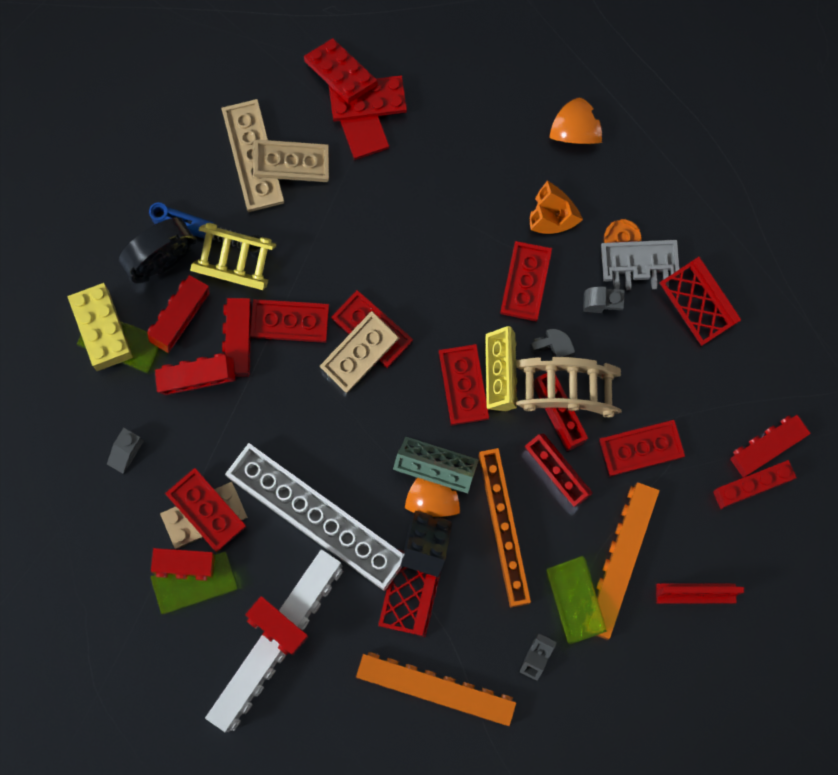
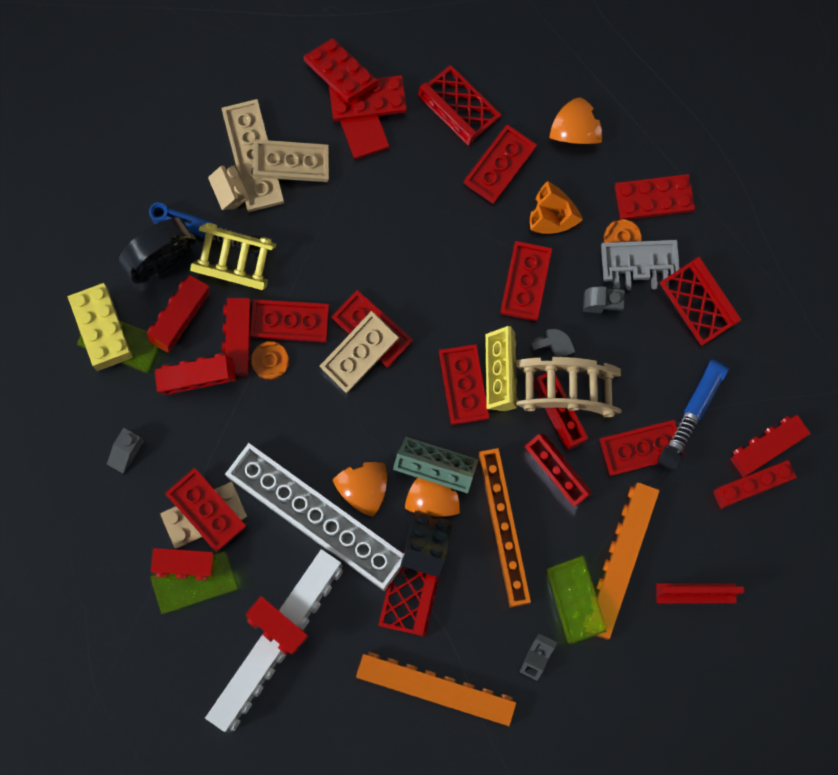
none -> tan brick [208,165,249,210]
none -> orange tile [251,342,289,380]
none -> orange brick [333,462,387,517]
none -> red fence [418,65,501,146]
none -> red plate [463,125,537,204]
none -> red plate [615,174,695,220]
none -> piece [657,358,730,472]

